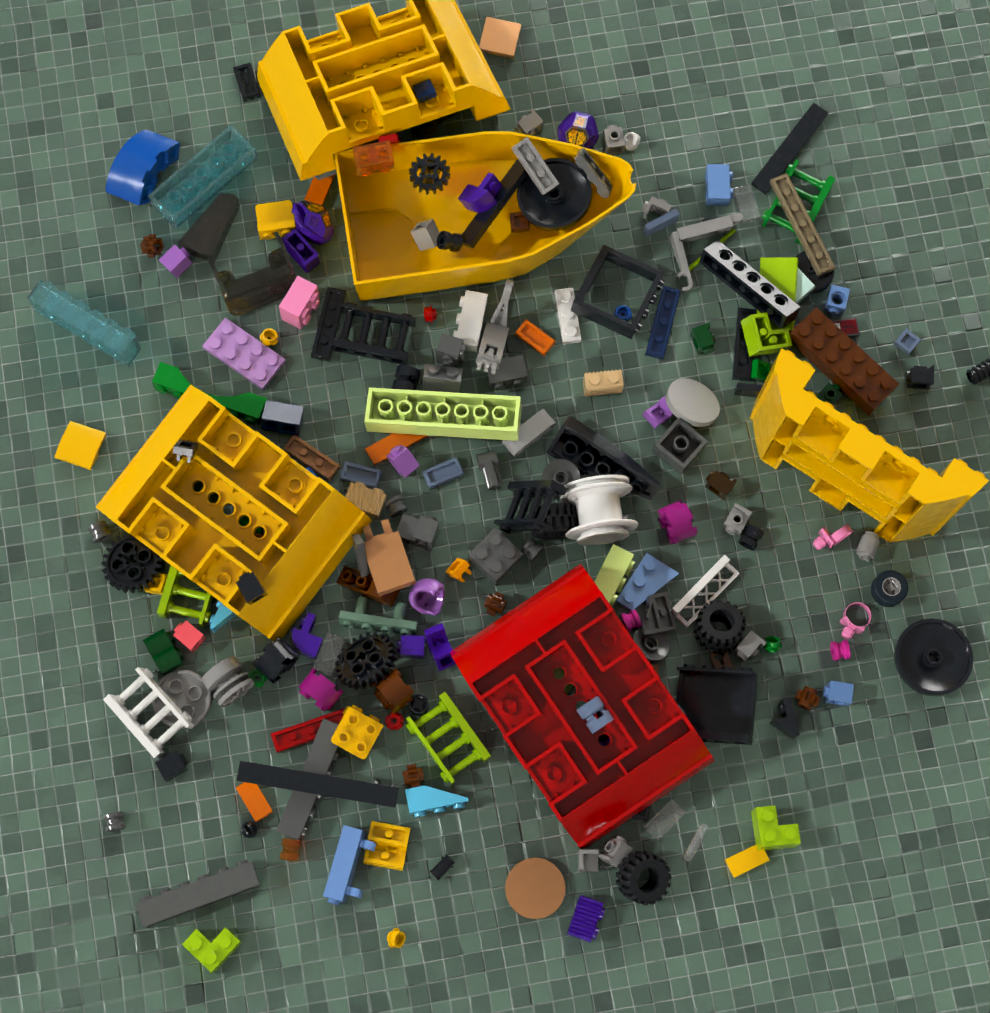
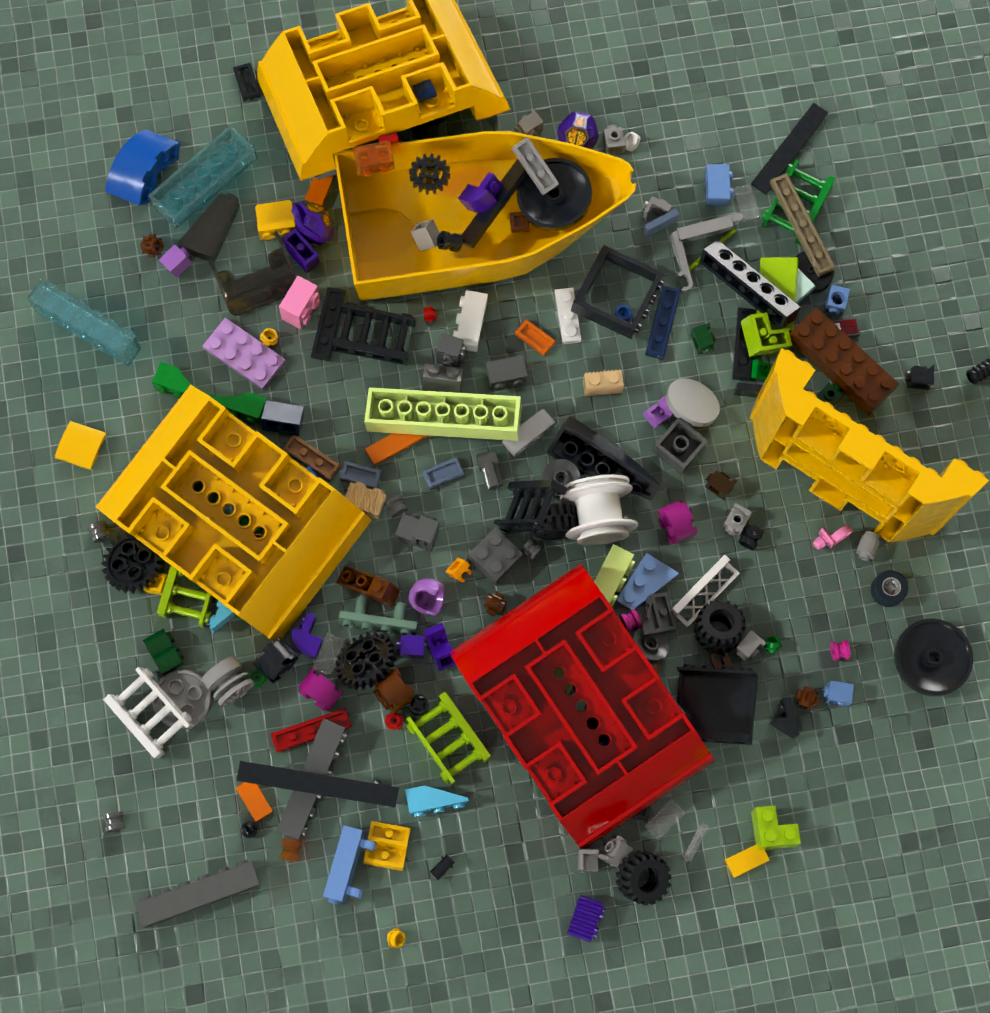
black brick [155,751,189,782] -> none
tile [173,439,198,463] -> none
coral brick [173,621,206,653] -> none
lime brick [182,928,242,973] -> none
black brick [235,572,268,605] -> none
yellow bracket [331,705,384,759] -> none
dark grey tile [352,533,369,577] -> none
medium nougat tile [362,519,416,596] -> none
medium lavender brick [386,445,420,477] -> none
black wheel [391,365,421,390] -> none
reddish brown gear [402,764,425,788] -> none
light grey hinge [476,279,514,375] -> none
light nougat tile [479,17,521,59] -> none
medium nougat tile [505,858,565,919] -> none
dark grey hinge [574,148,613,198] -> none
sand blue wheel [576,696,614,734] -> none
bright pink piece [840,602,871,640] -> none
sand blue plate [894,328,921,355] -> none

